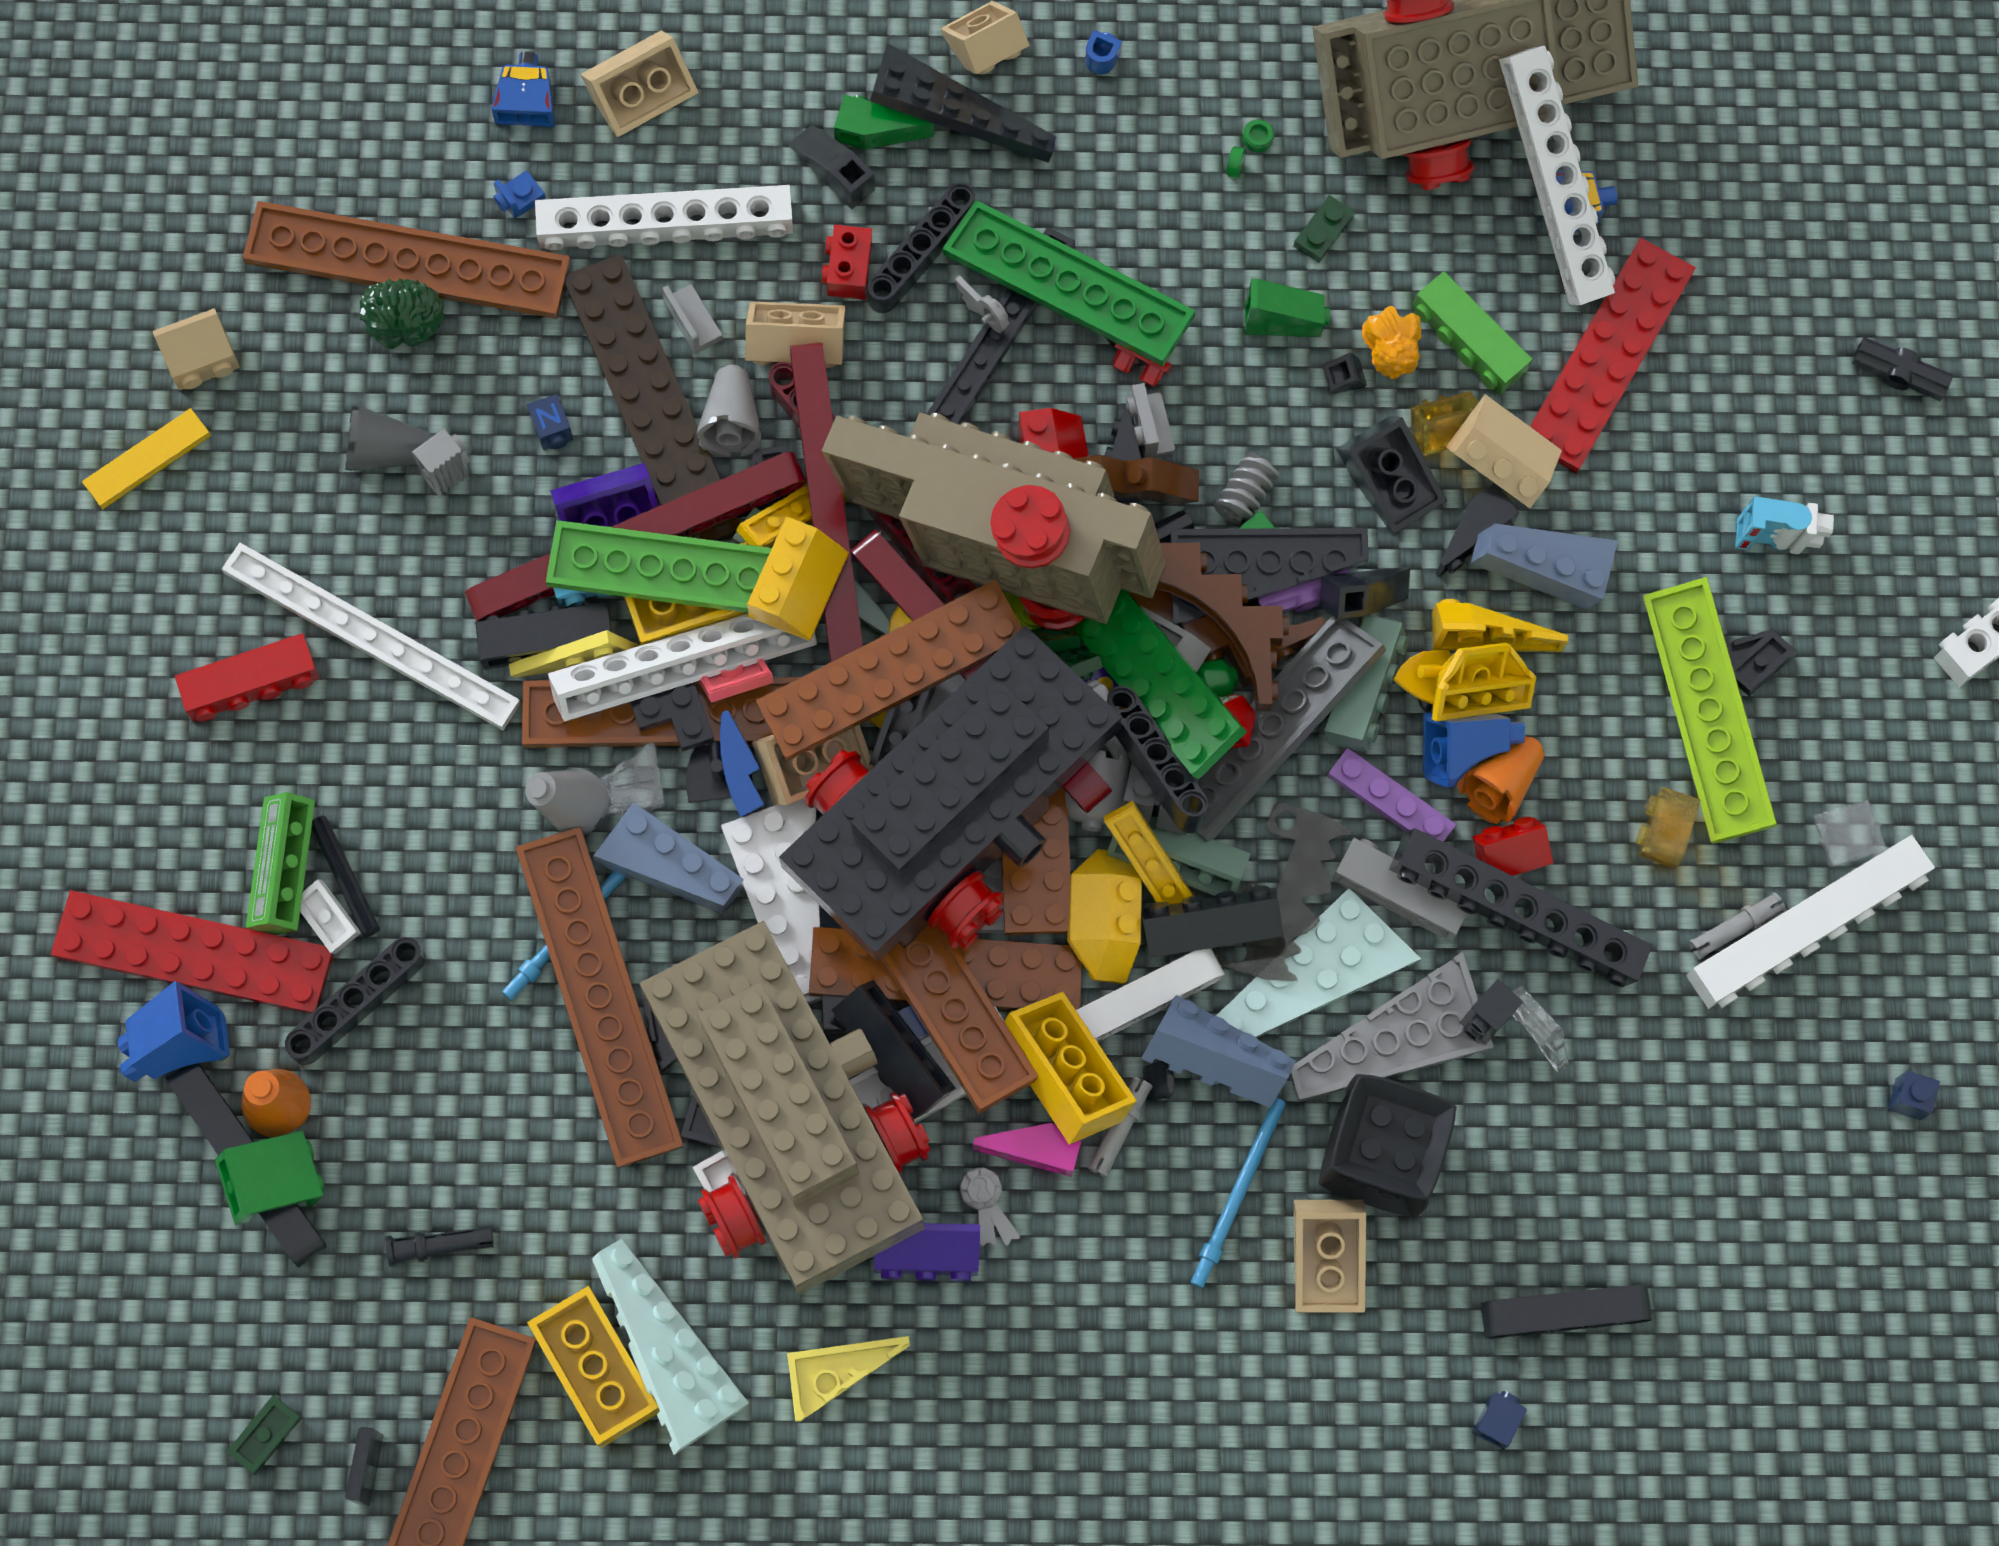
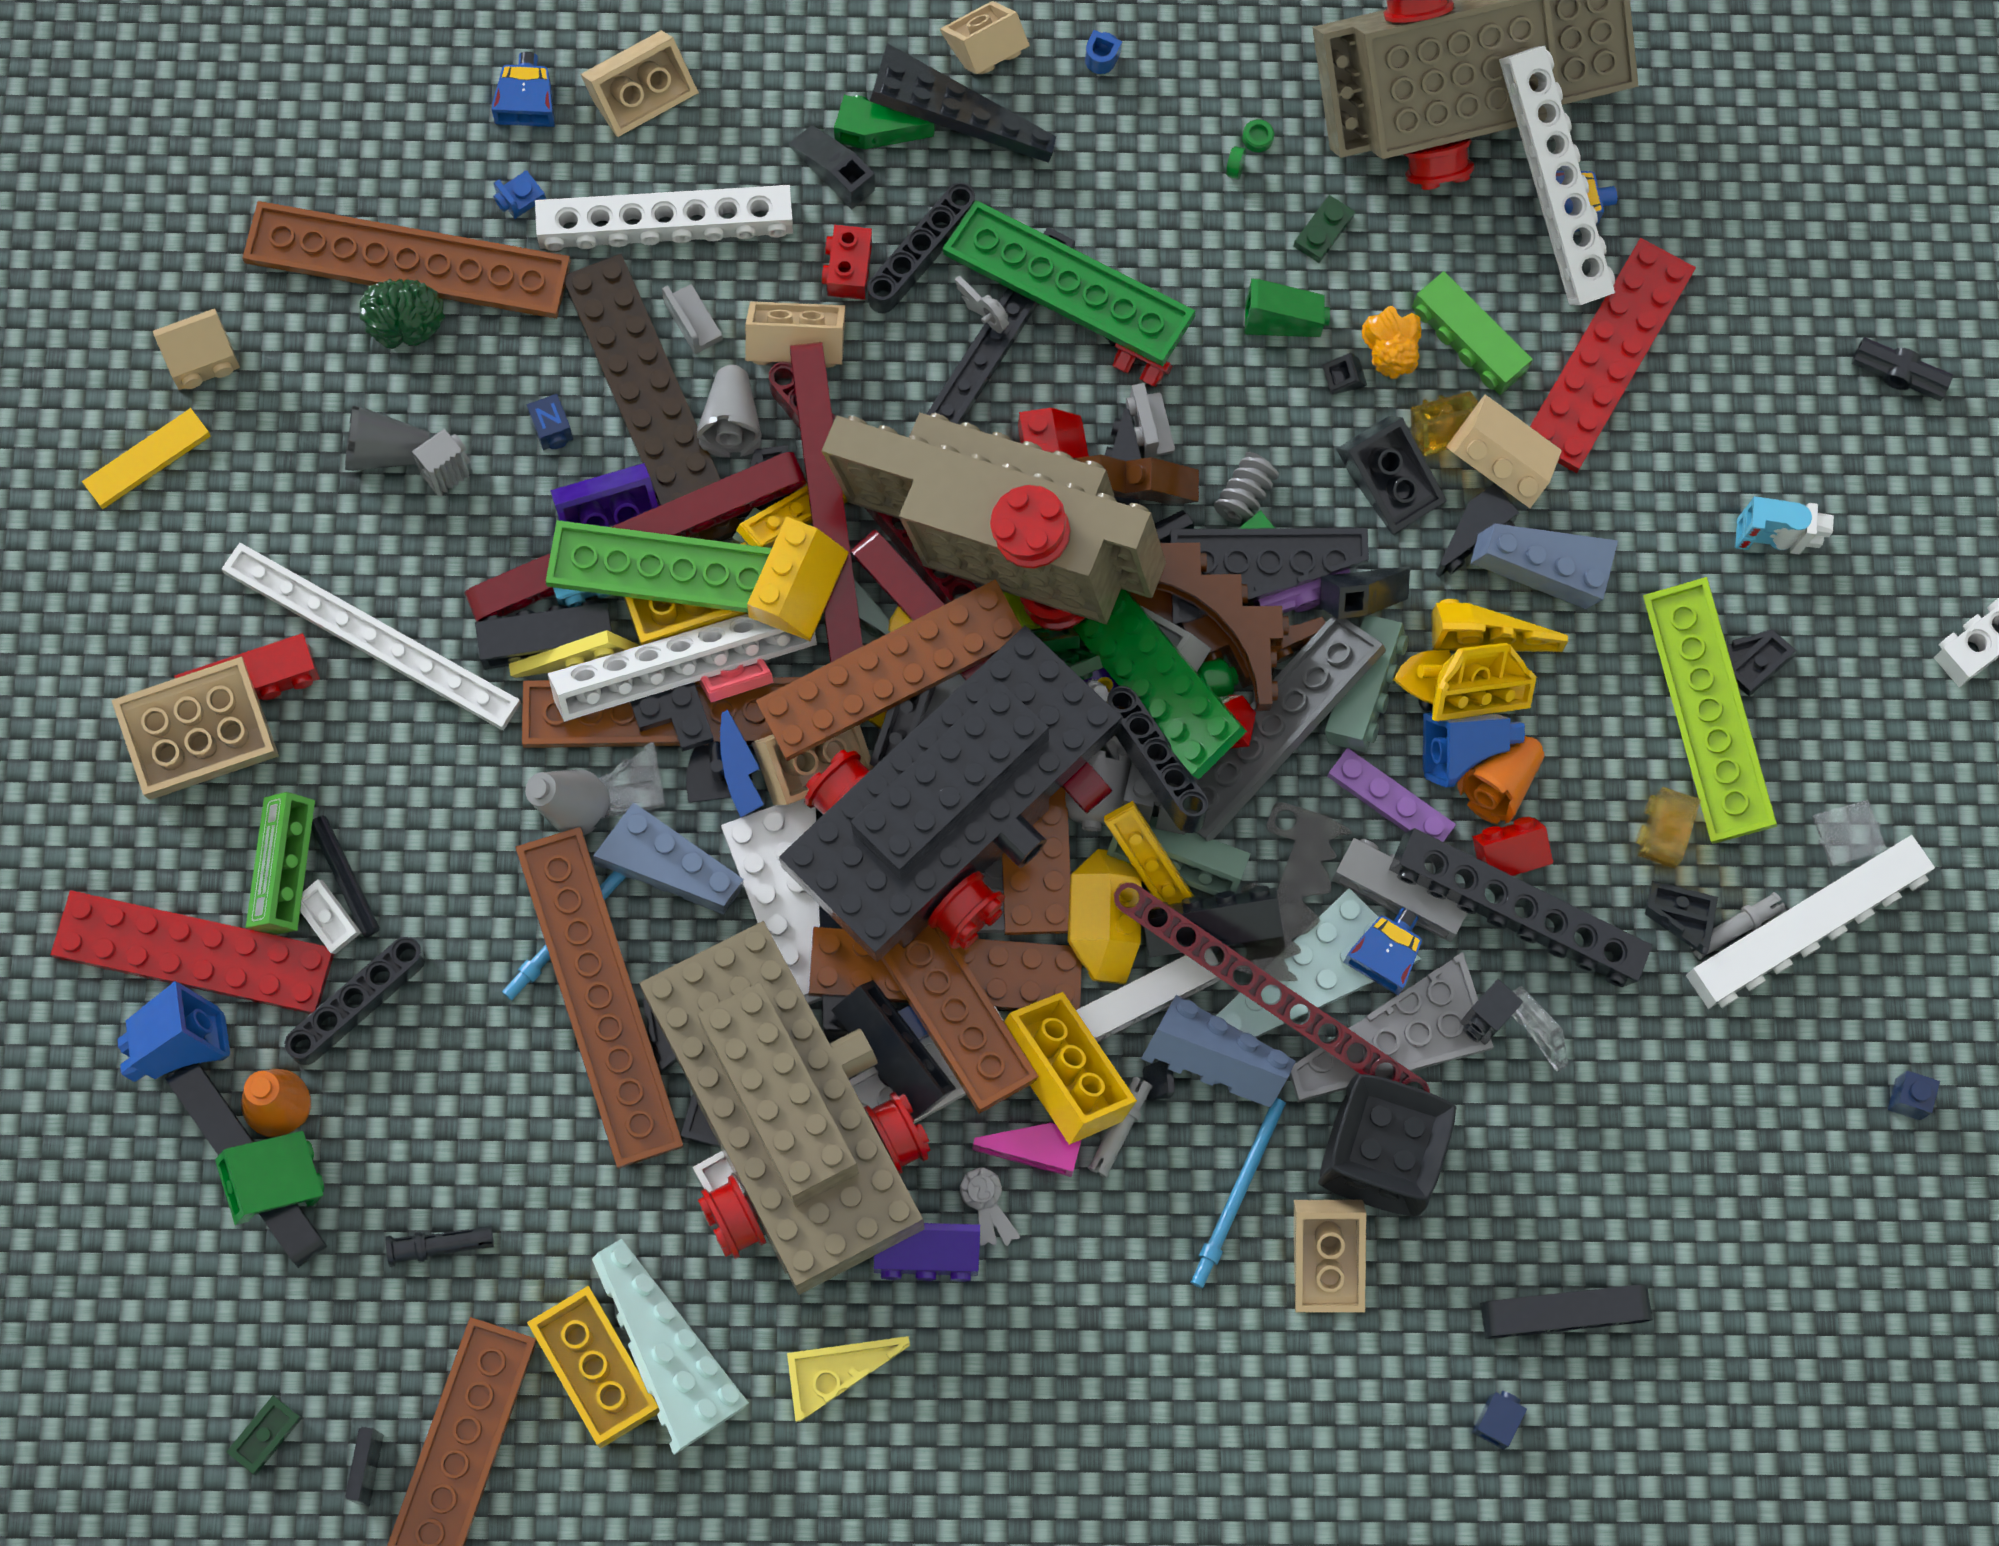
none -> tan slope [111,657,279,800]
none -> dark red beam [1114,882,1430,1093]
none -> blue torso [1343,908,1422,996]
none -> black wing [1645,880,1718,955]

